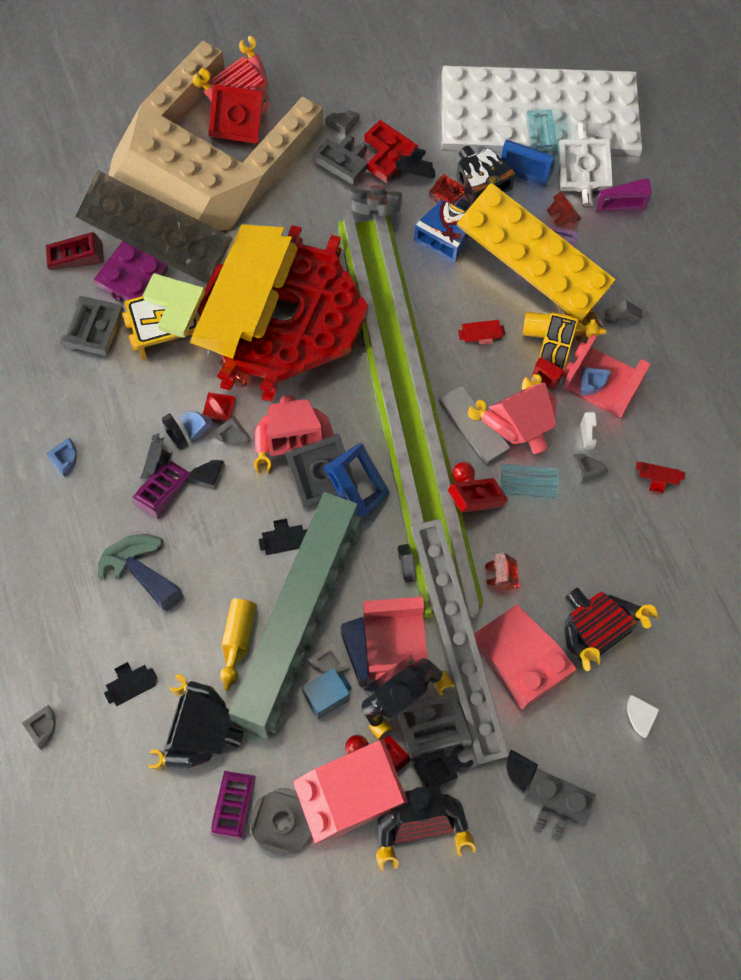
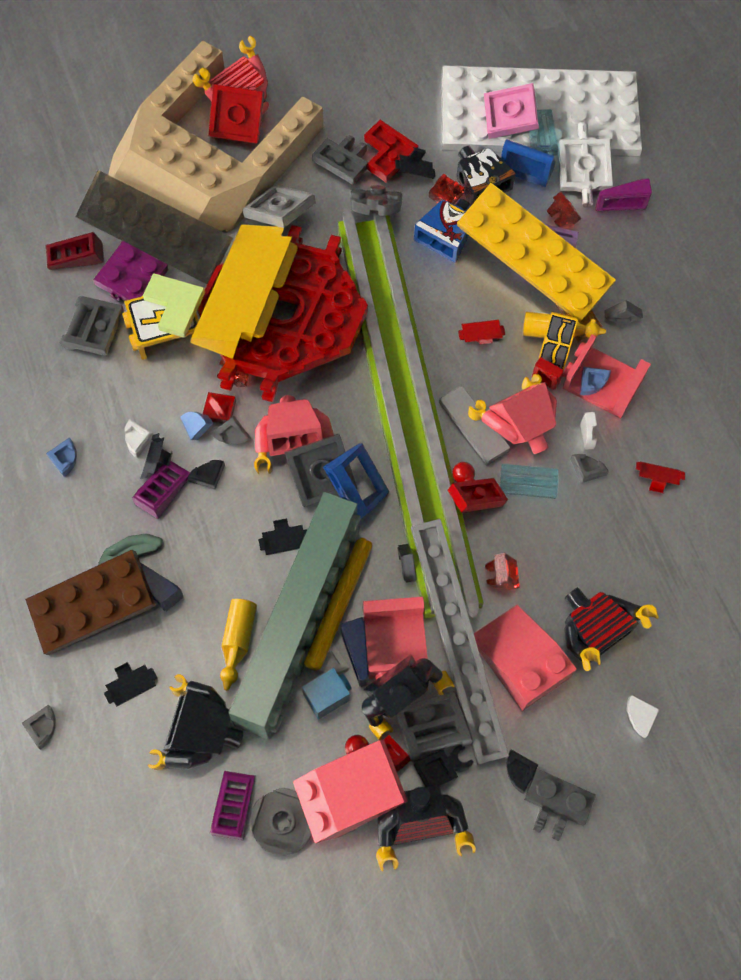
black tile [161,413,189,451] -> none
flat silver tile [325,111,359,135] -> none
none -> reddish brown plate [25,550,156,655]
none -> white tile [125,419,153,458]
none -> light grey plate [242,185,316,228]
none -> yellow axle [304,538,372,671]
none -> bright pink plate [484,83,539,139]

